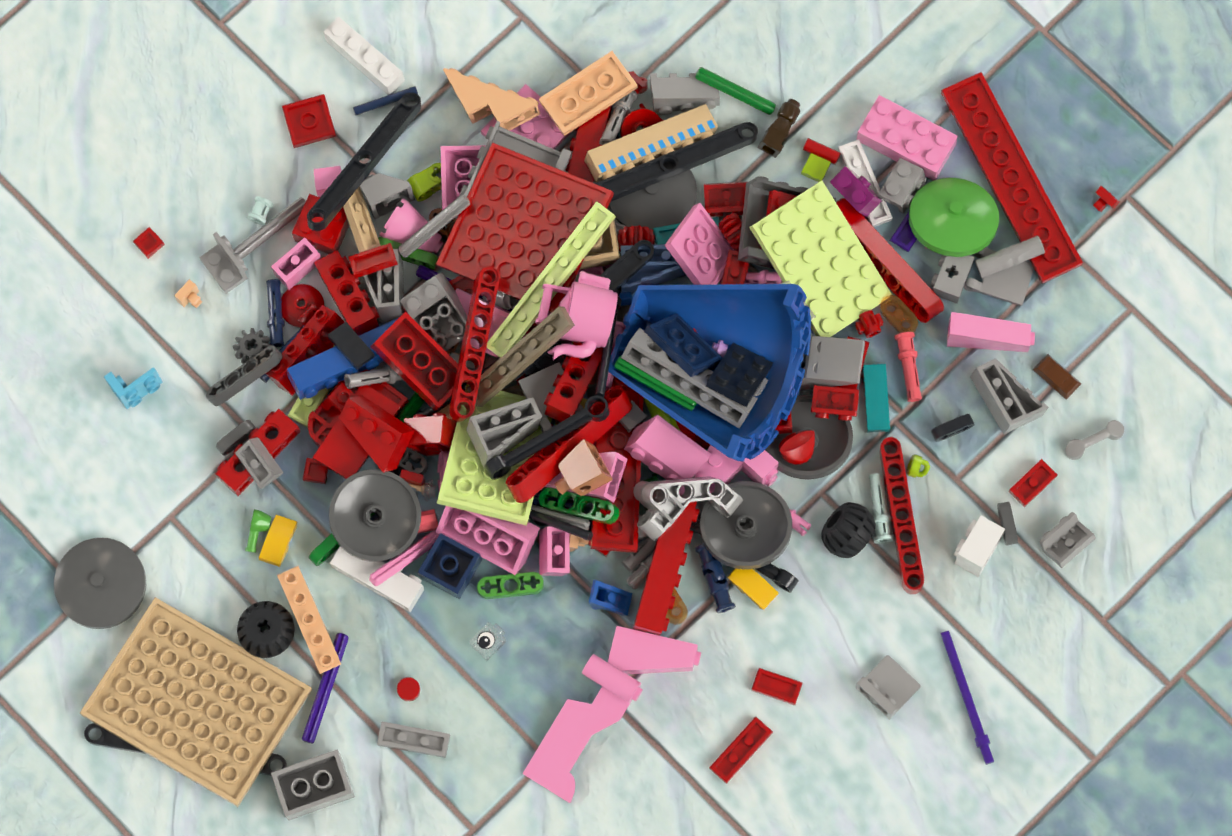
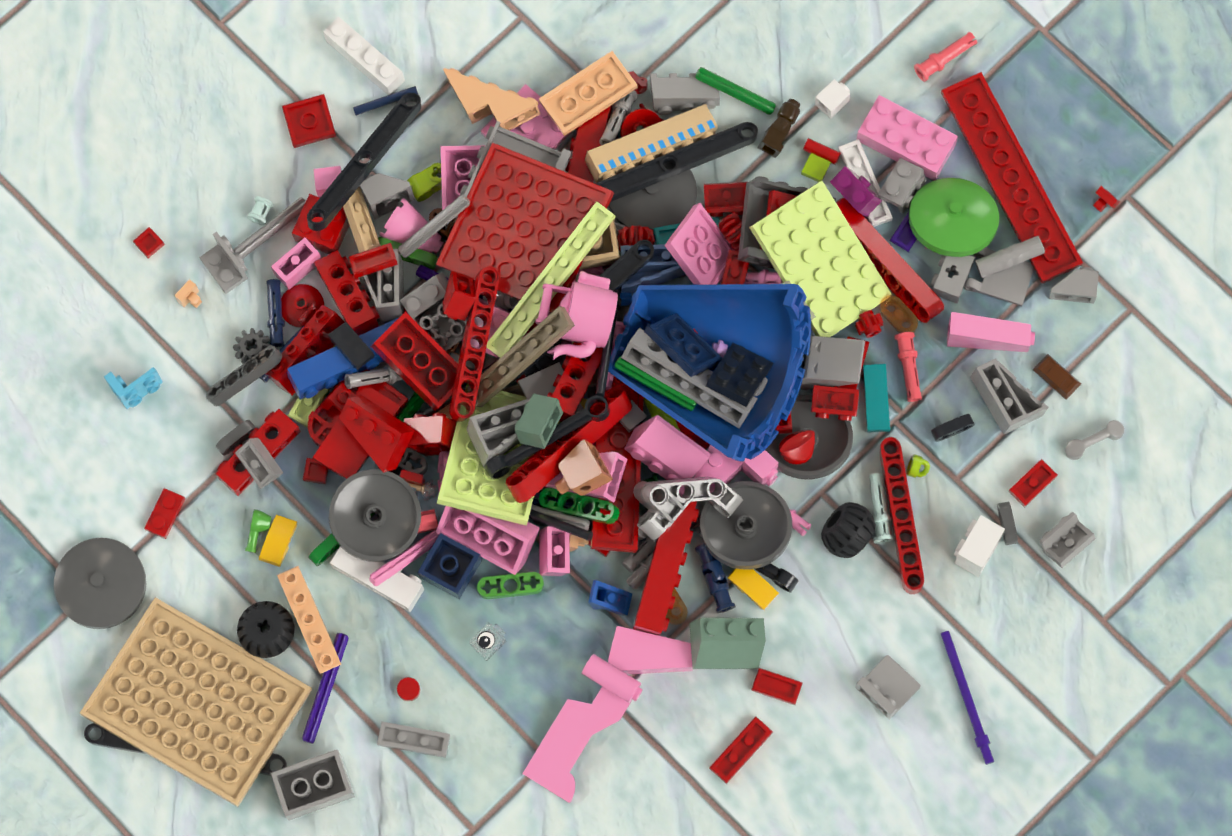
none -> red plate [144,488,185,539]
none -> red slope [443,271,476,321]
none -> sand green brick [515,393,563,449]
none -> sand green slope [689,618,766,669]
none -> white brick [815,79,850,119]
none -> coral pin [914,32,977,82]
none -> light grey slope [1049,267,1099,304]

